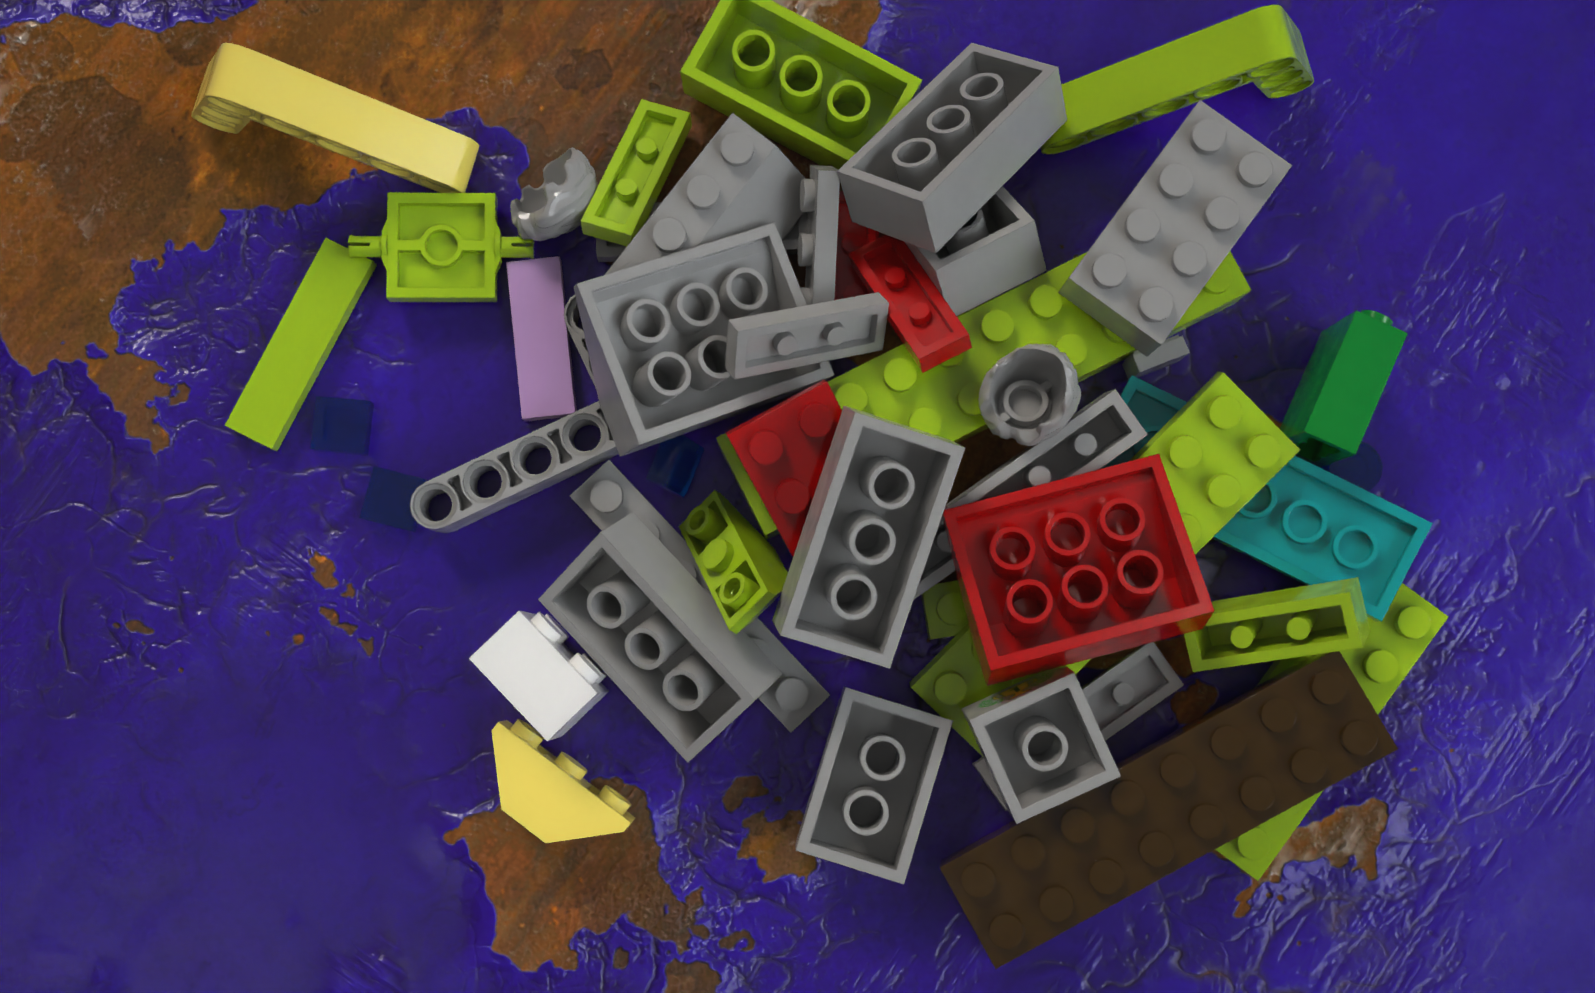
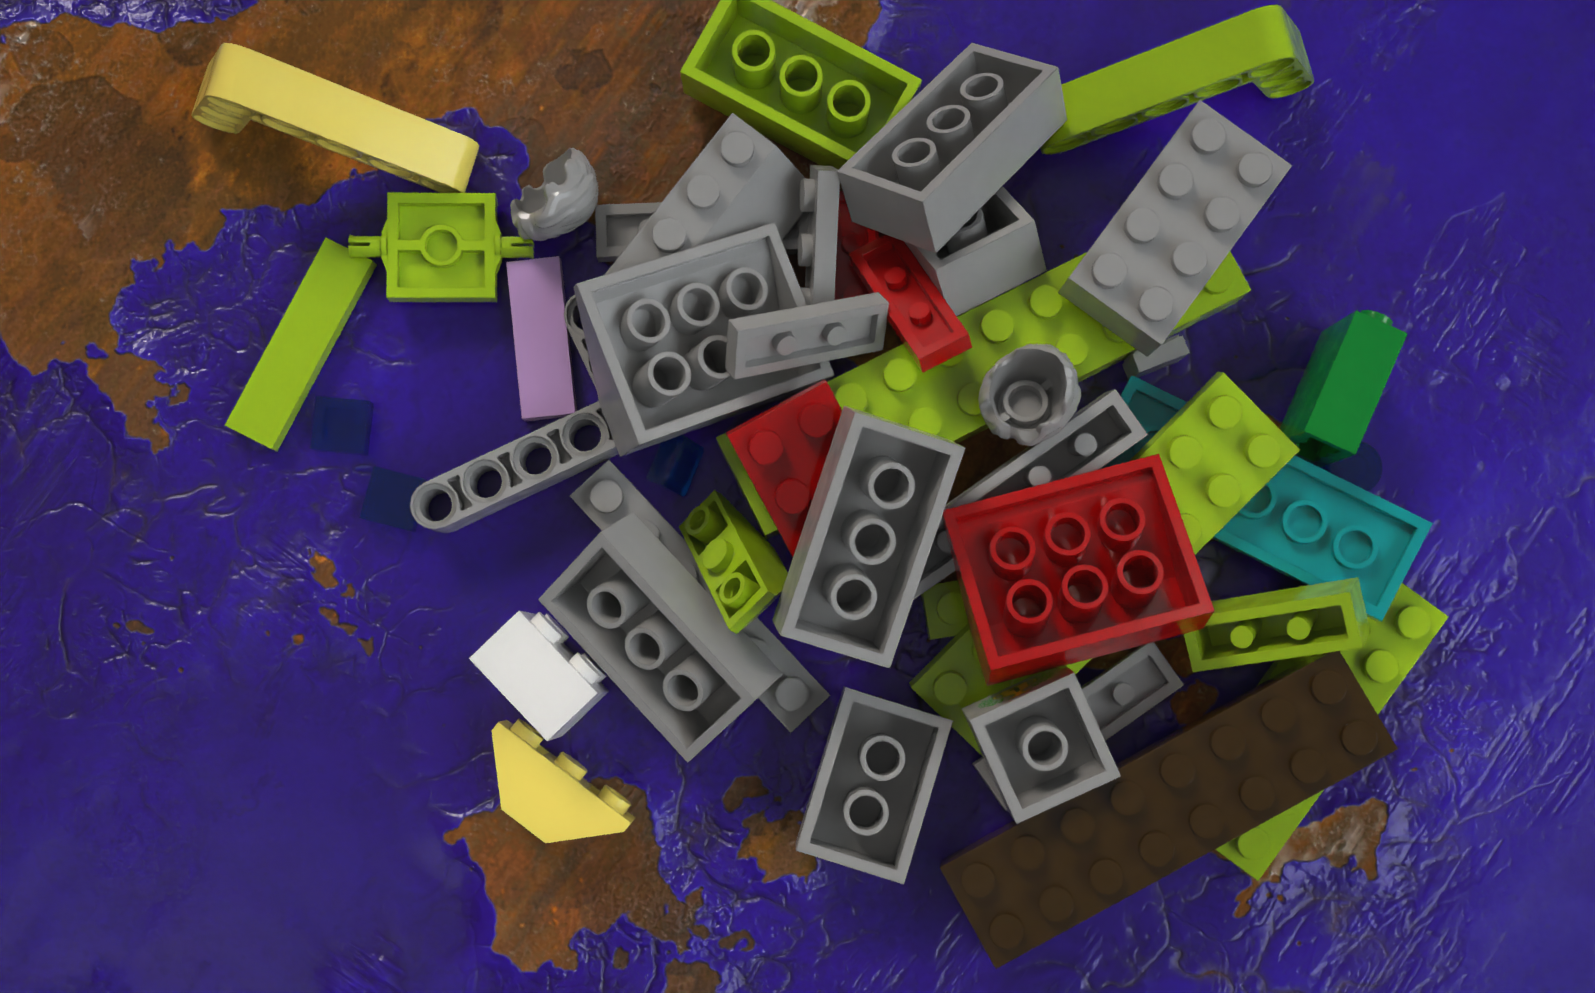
lime plate [580,99,692,247] -> none

